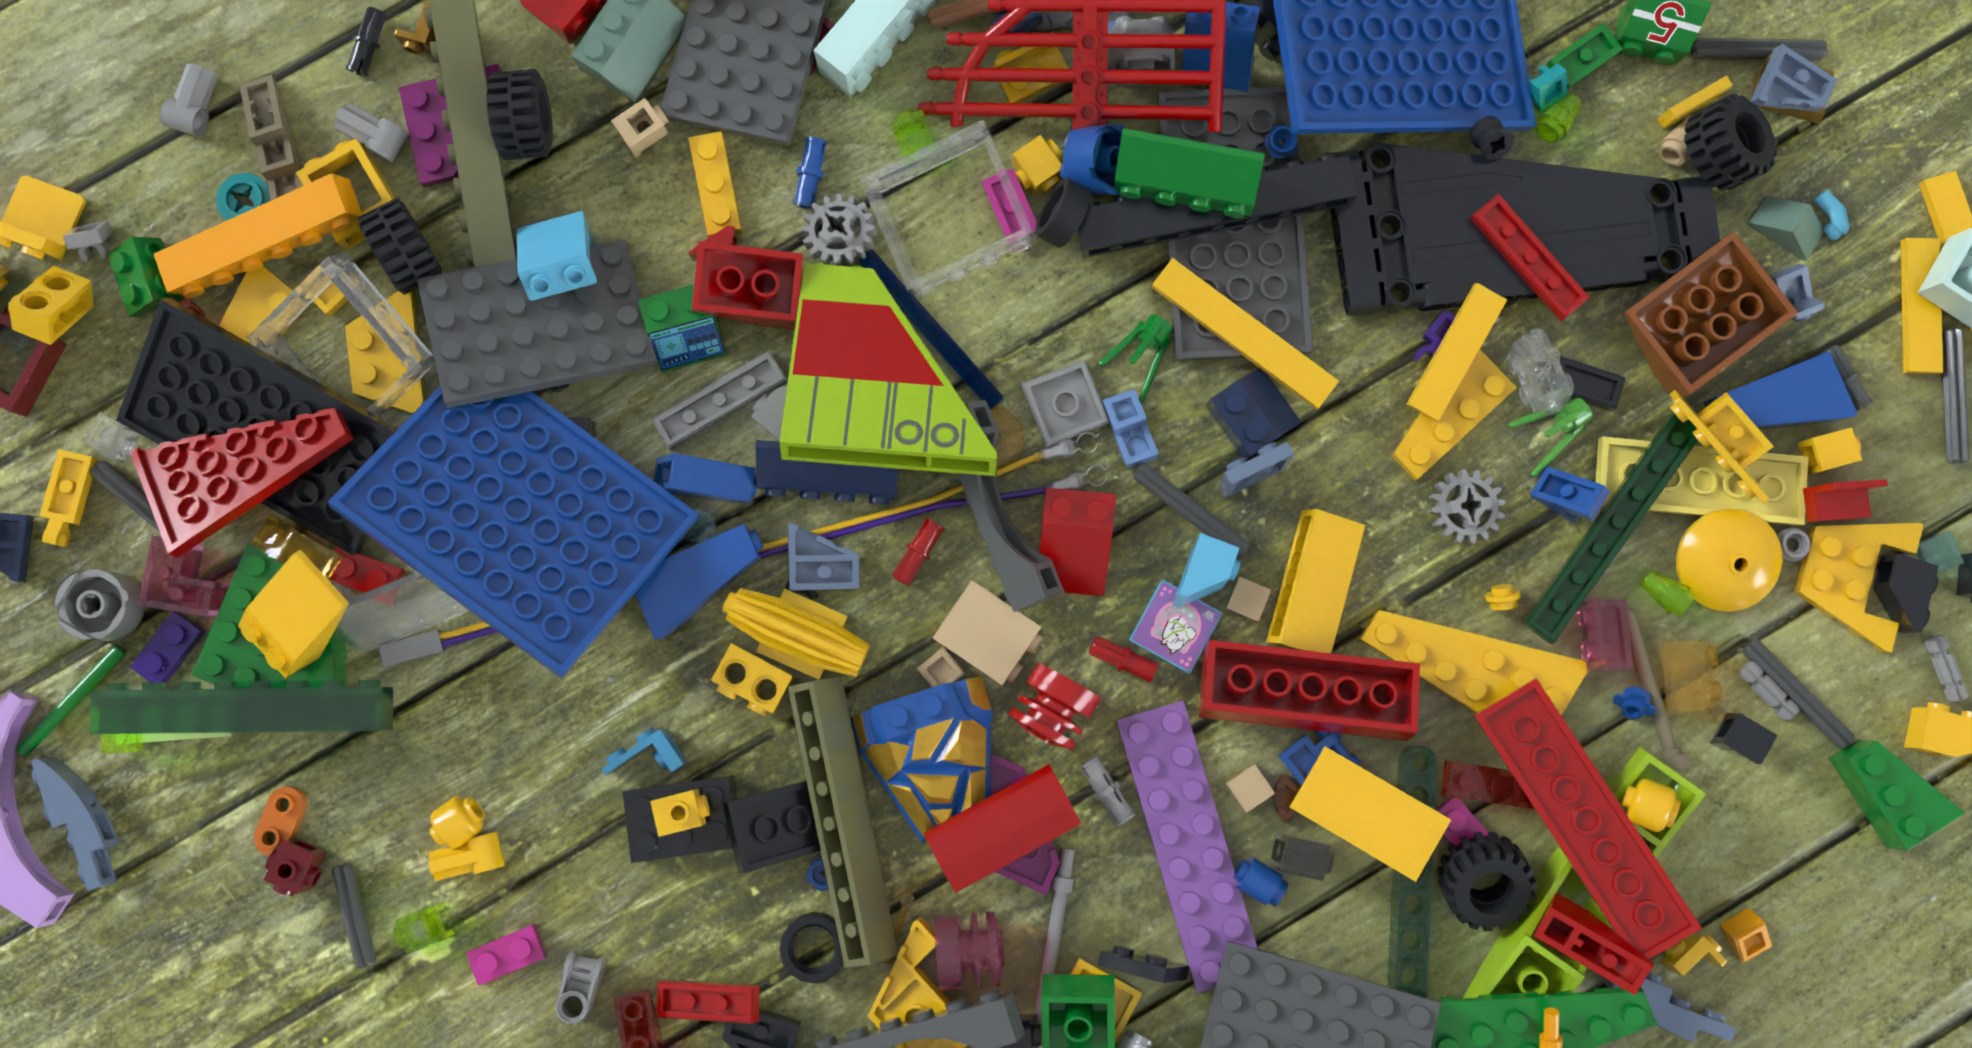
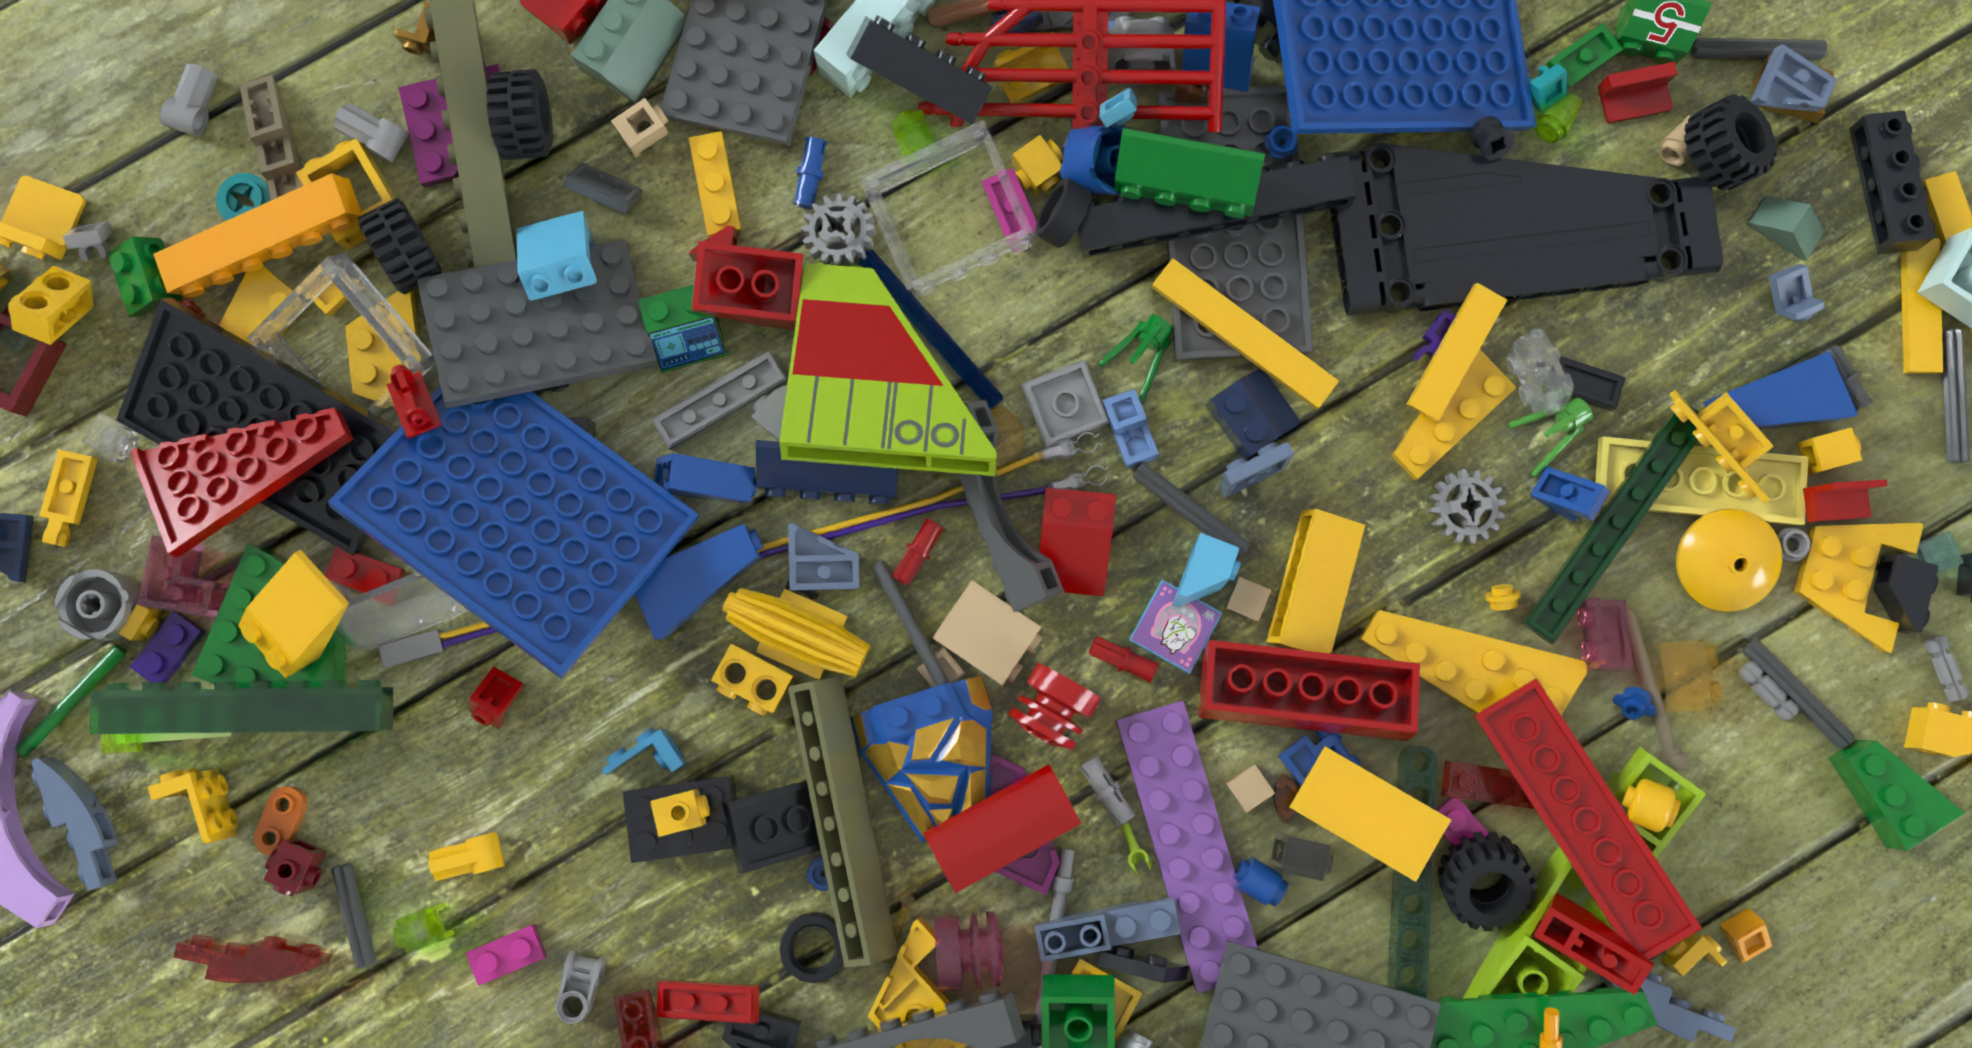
dark grey axle [90,460,160,532] -> none
clear yellow slope [251,514,344,580] -> none
black axle [345,7,386,77] -> none
yellow head [429,796,485,849] -> none
clear light blue tile [684,508,716,544] -> none
red tile [1470,193,1590,322] -> none
dark orange slope [1623,231,1798,398] -> none
clear neon green cone [1640,569,1696,617] -> none
yellow tile [1657,75,1733,129] -> none
black panel [1710,713,1778,764] -> none
medium azure arm [1813,189,1850,240] -> none
none -> yellow plate [118,603,162,641]
none -> yellow bracket [148,768,239,844]
none -> clear red slope [173,935,332,983]
none -> red hinge [386,364,442,439]
none -> red bracket [469,666,523,729]
none -> dark grey plate [564,162,643,214]
none -> black brick [846,15,992,125]
none -> dark grey bar [872,561,949,686]
none -> sand blue slope [1034,896,1181,962]
none -> medium azure plate [1099,87,1137,128]
none -> lime hand [1121,823,1152,875]
none -> reddish brown tile [1174,85,1208,104]
none -> red panel [1597,62,1678,124]
none -> black brick [1849,110,1935,255]

